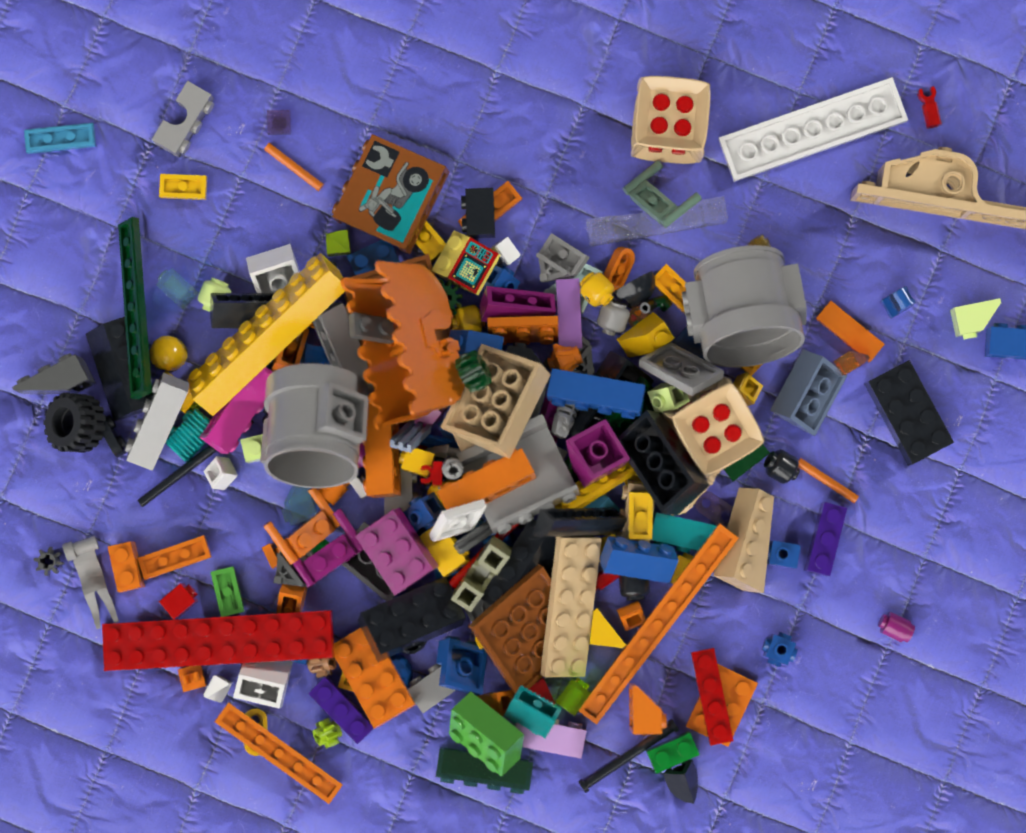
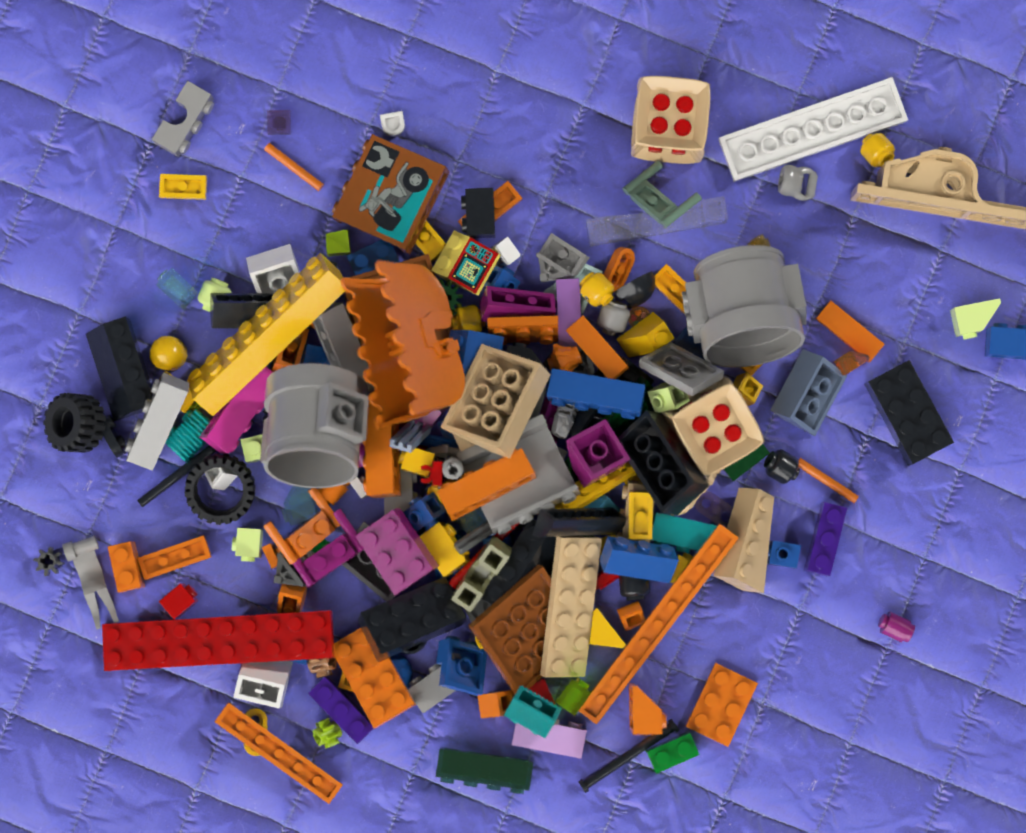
dark grey slope [12,353,96,394] -> none
dark azure tile [24,123,96,154] -> none
dark green tile [118,217,152,400] -> none
orange tile [178,666,207,692] -> none
white slope [203,675,233,703] -> none
bright green plate [211,566,245,617] -> none
dark grey plate [349,312,394,344] -> none
white tile [429,499,487,542] -> none
bright green brick [449,692,524,777] -> none
dark green gear [455,350,492,393] -> none
arm [640,295,672,314] -> none
black brick [663,759,698,804] -> none
red plate [690,648,734,746] -> none
blue brick [762,632,798,667] -> none
blue leg [881,286,916,319] -> none
red bar [917,86,942,129] -> none
none -> black tyre [185,453,255,525]
none -> yellowish green brick [232,528,263,562]
none -> white tile [380,111,405,137]
none -> orange tile [565,316,629,379]
none -> light grey piece [778,165,818,201]
none -> yellow head [860,133,895,167]

